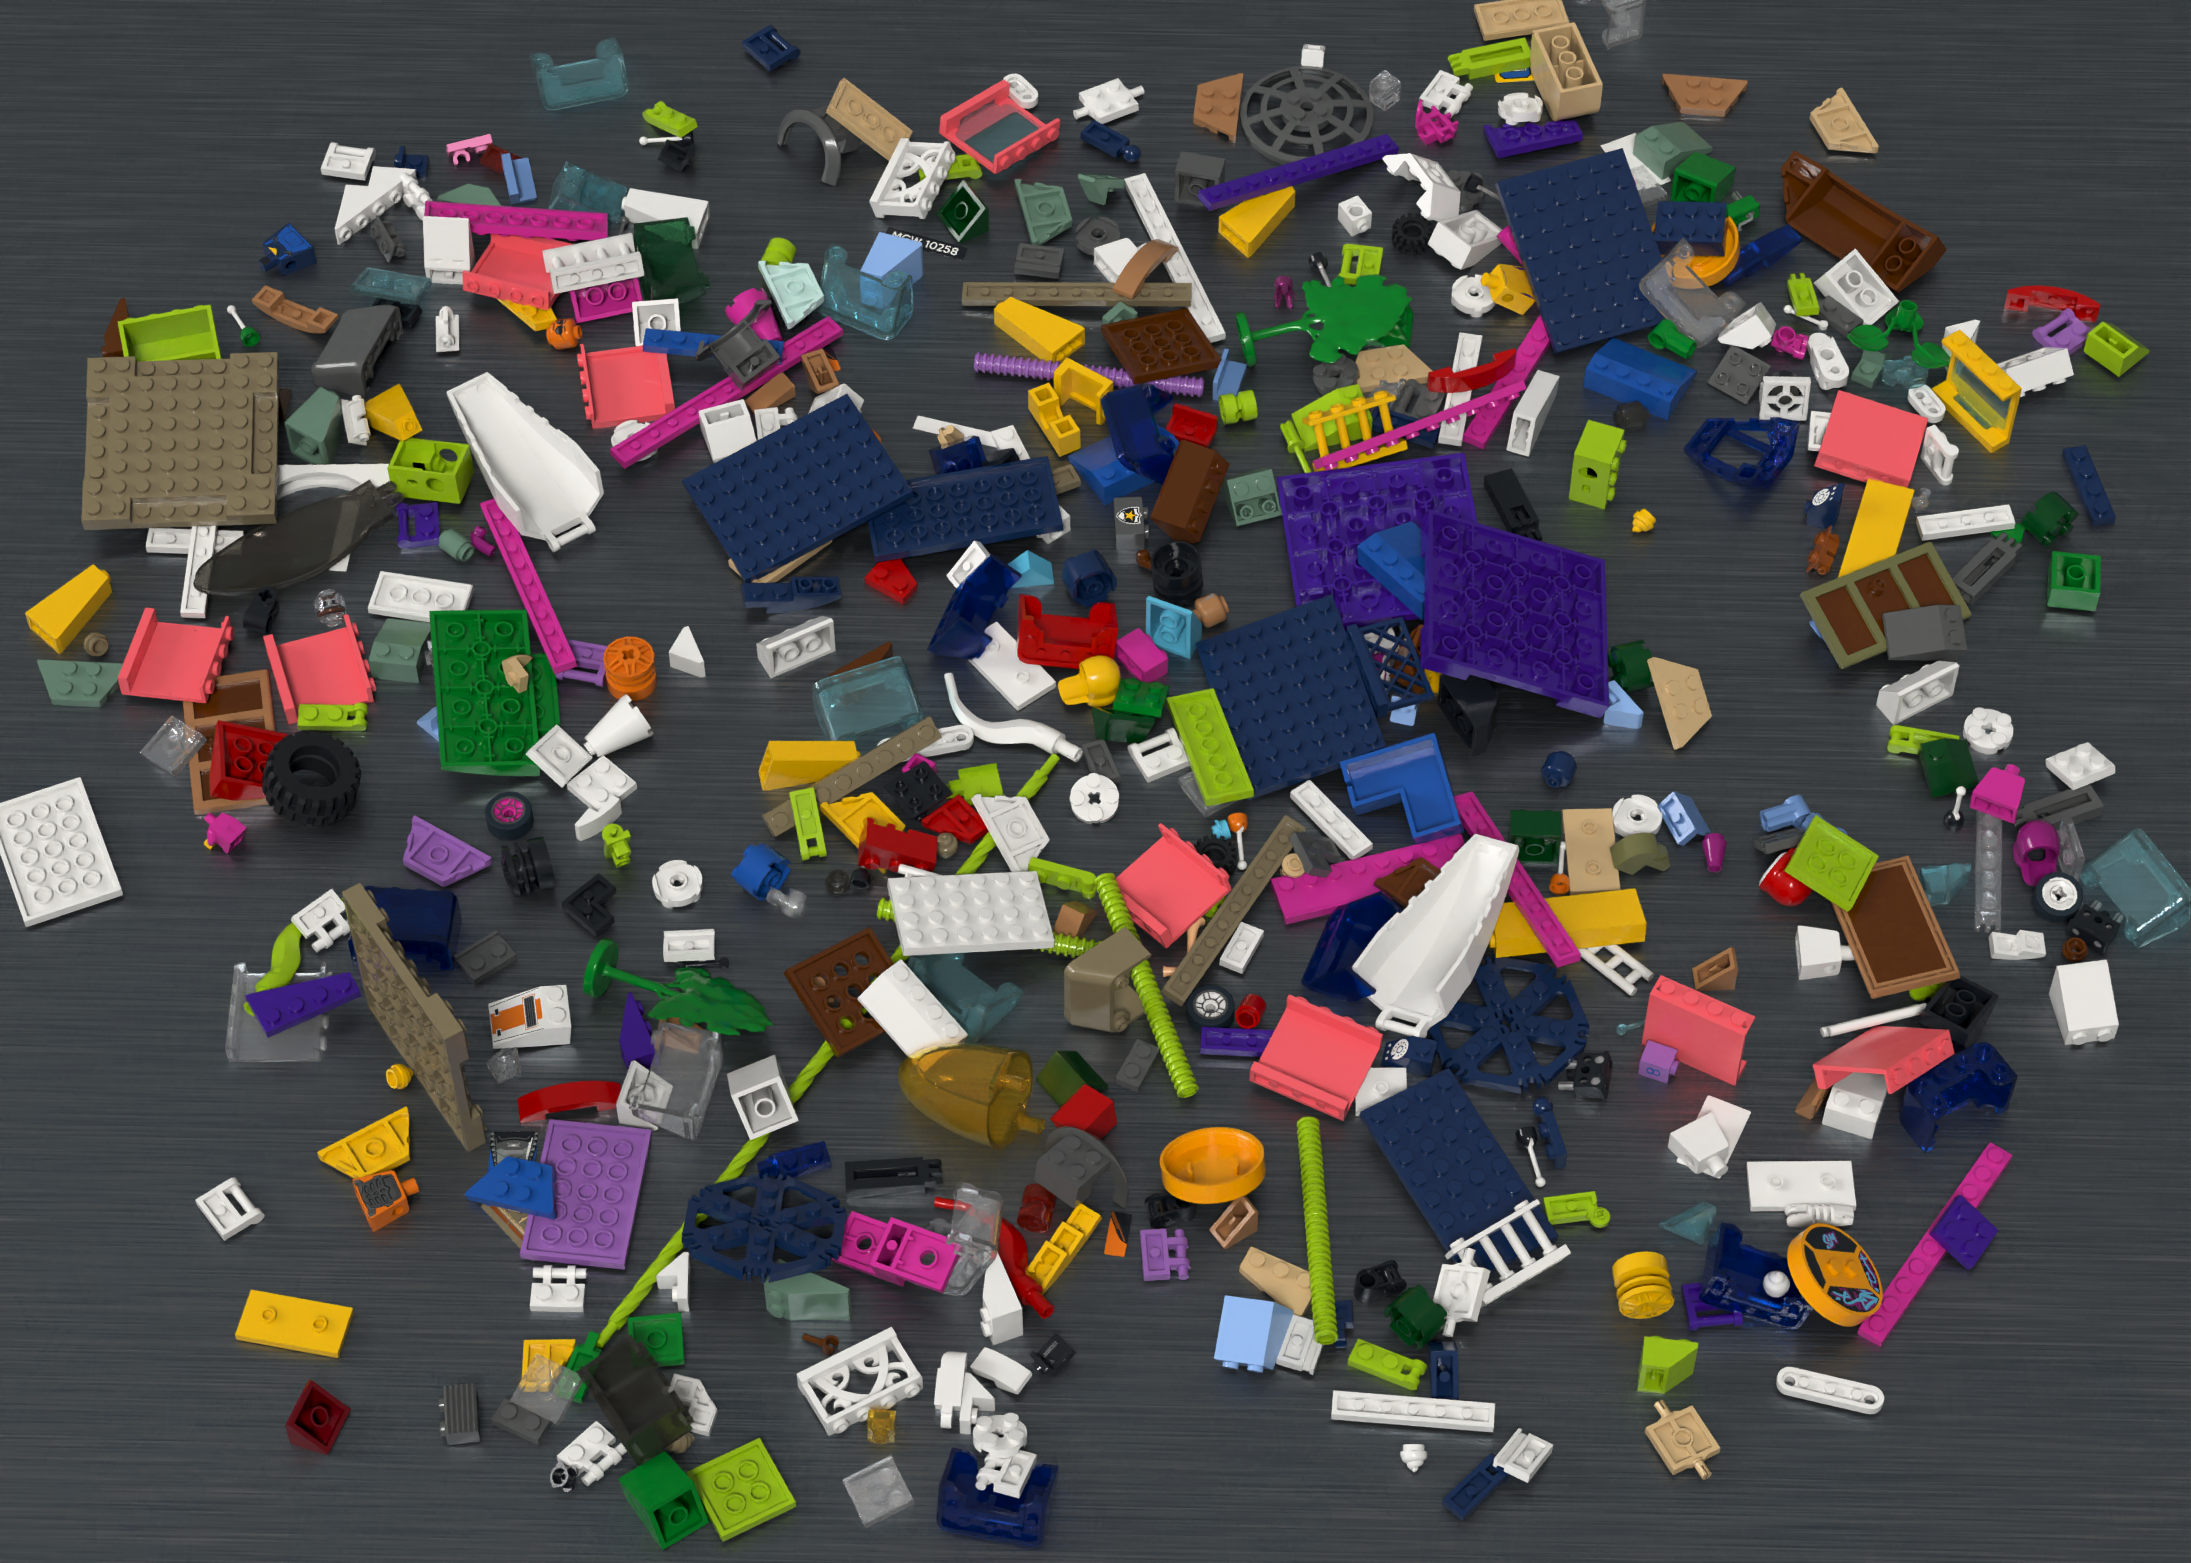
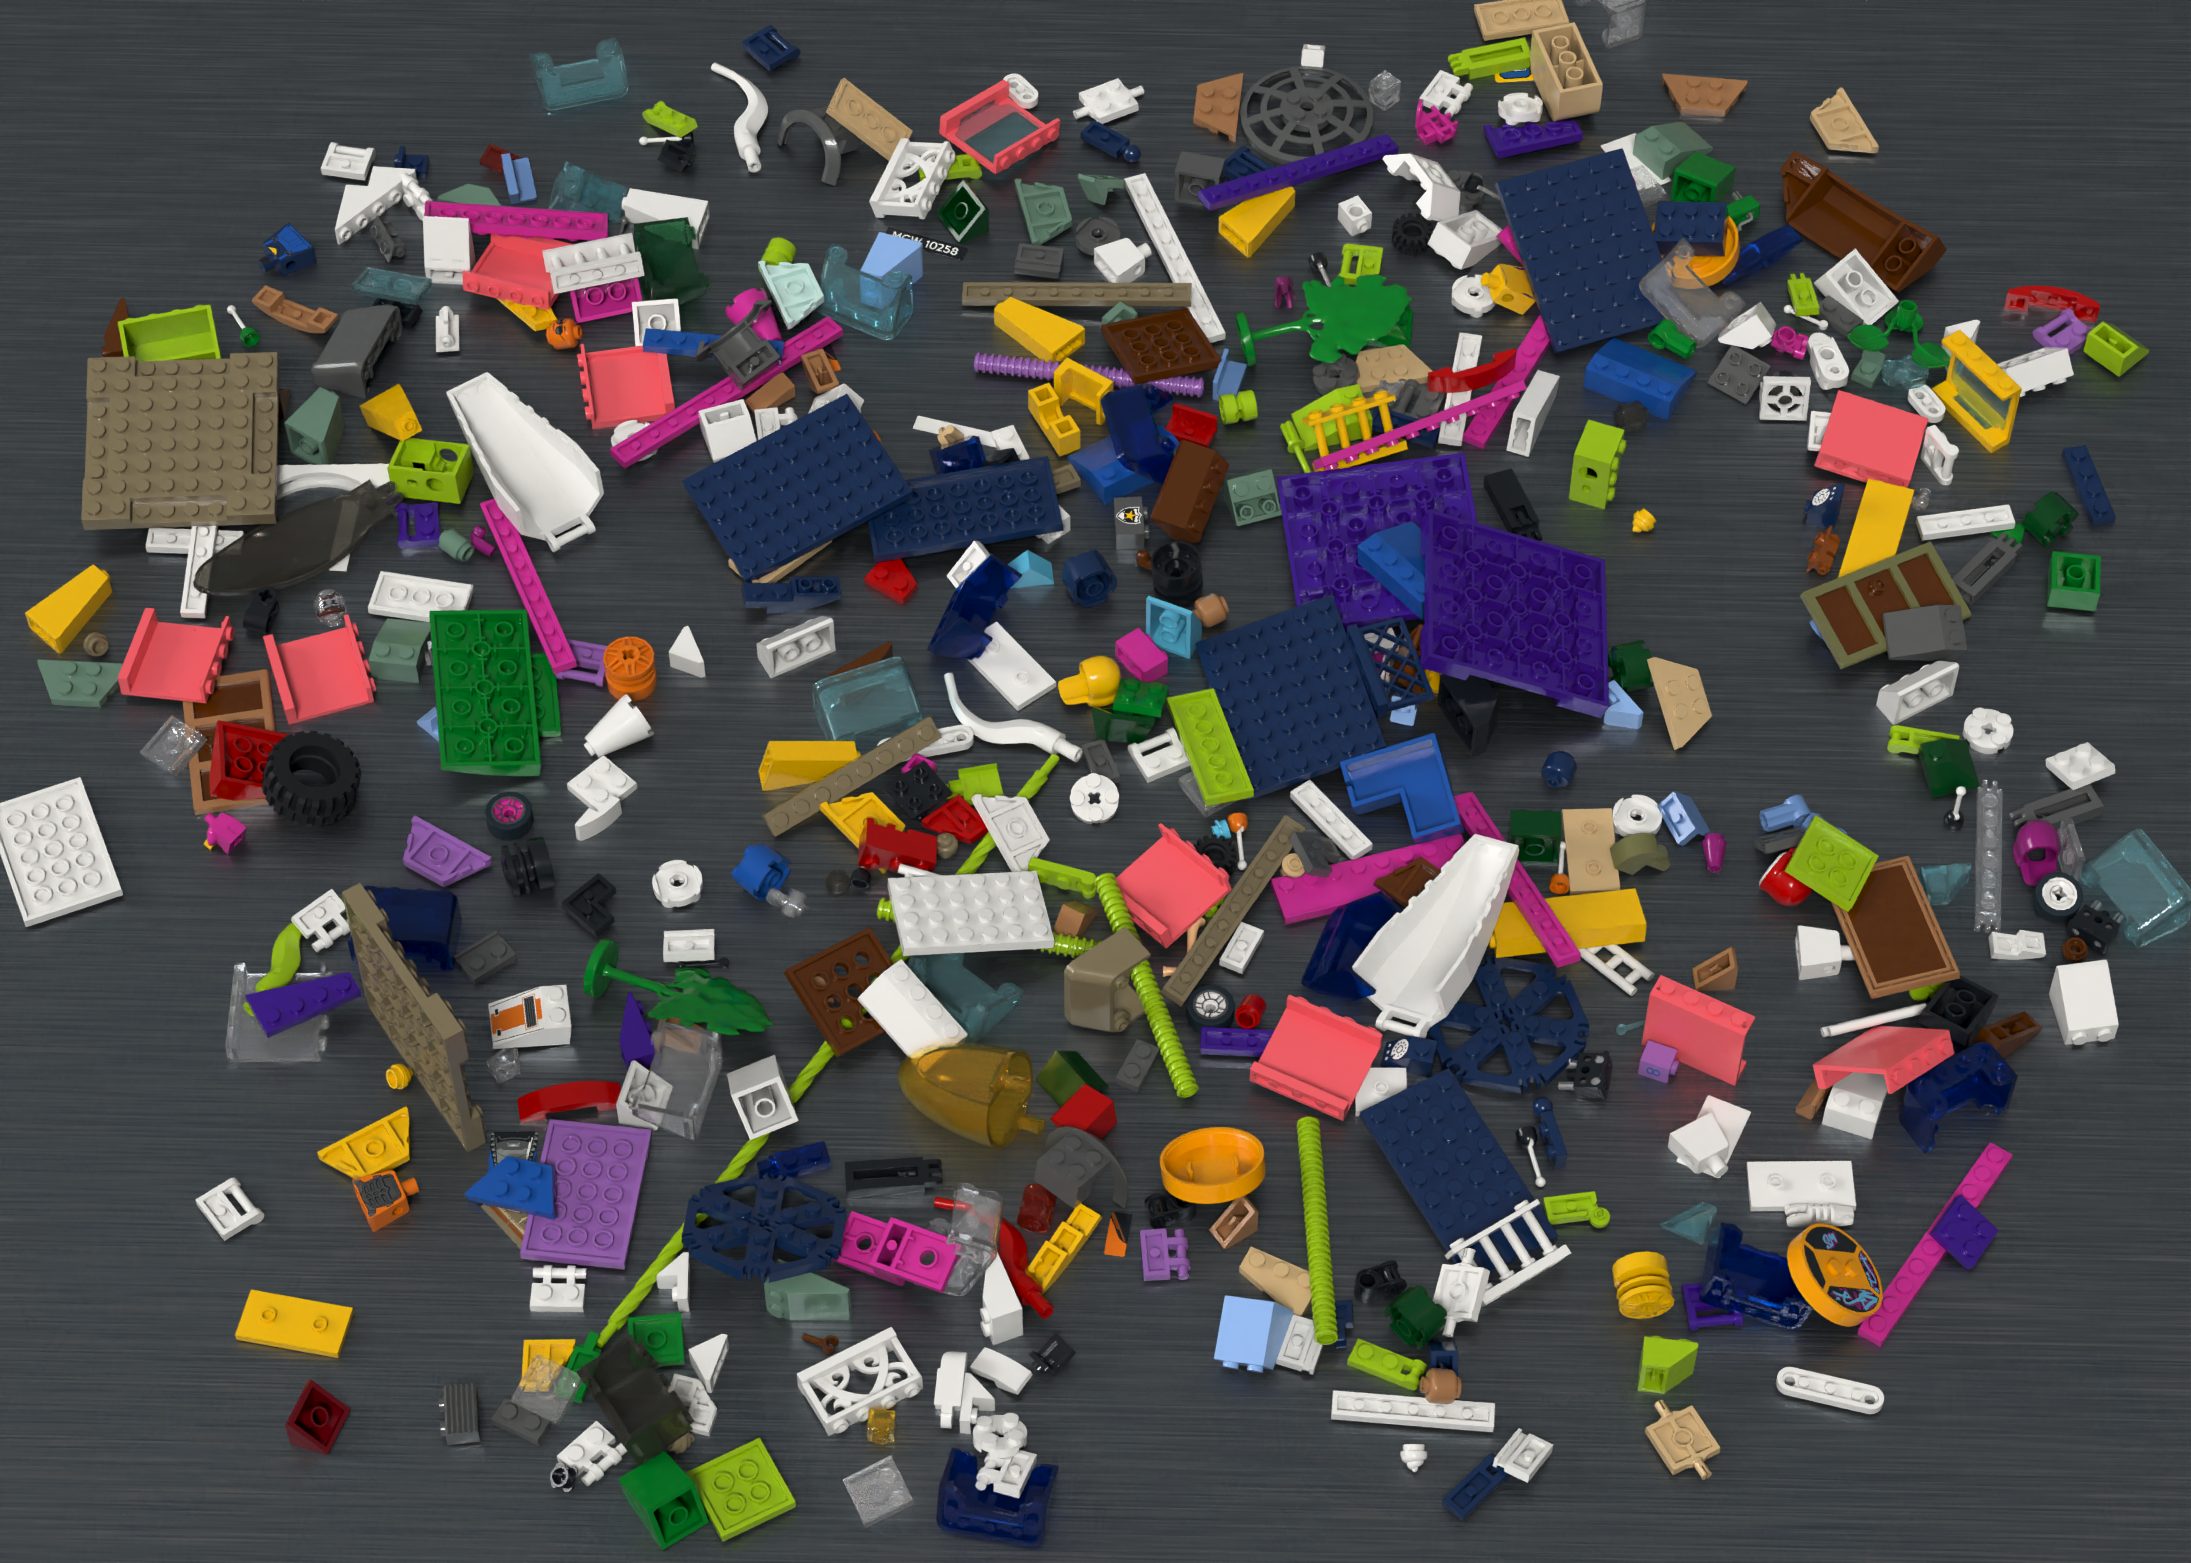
lime plate [297,703,368,731] -> none
white hinge [340,395,371,446] -> none
bright pink plate [446,134,493,166] -> none
tan plate [502,655,532,693] -> none
white plate [526,724,593,788] -> none
lime hips [602,823,631,868] -> none
lime plate [789,787,827,861] -> none
red windscreen [1017,594,1118,669] -> none
medium nougat slope [1113,239,1178,299] -> none
clear blue windscreen [1683,417,1800,488] -> none
white plate [1763,1271,1790,1297] -> none
dark pink torso [1970,764,2025,824] -> none
none -> white slope [688,1334,729,1393]
none -> white animal [711,62,768,172]
none -> dark blue plate [1225,146,1277,180]
none -> medium nougat head [1420,1368,1462,1404]
none -> reddish brown slope [1969,1011,2043,1067]

